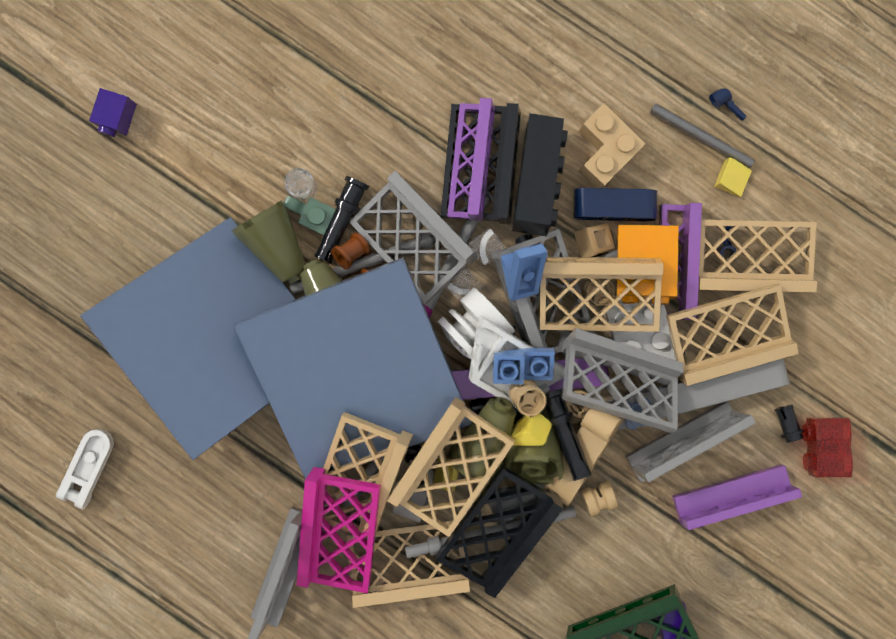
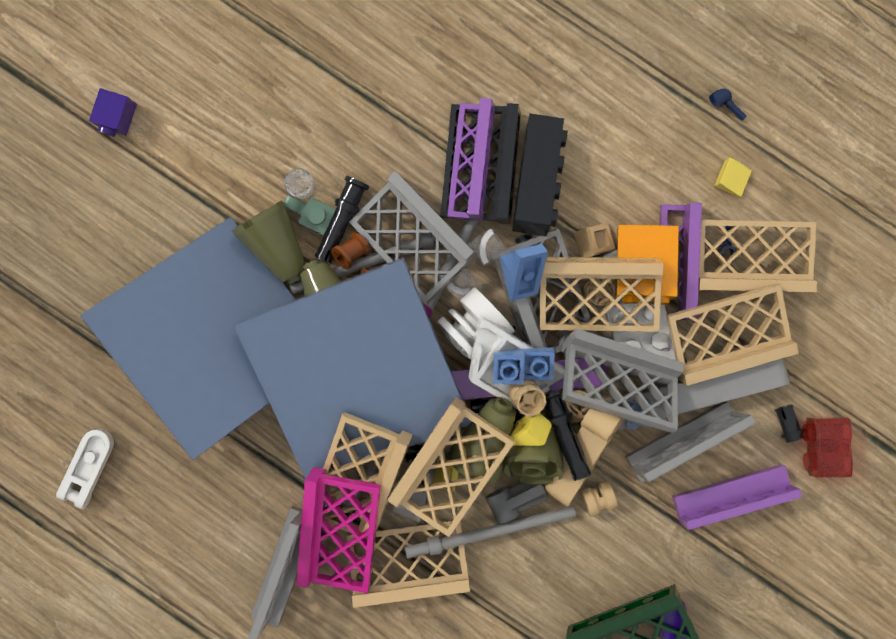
black fence [435,465,564,598] -> none
dark blue beam [573,188,657,221] -> none
tan brick [578,103,645,188] -> none
flat silver bar [650,103,755,169] -> none

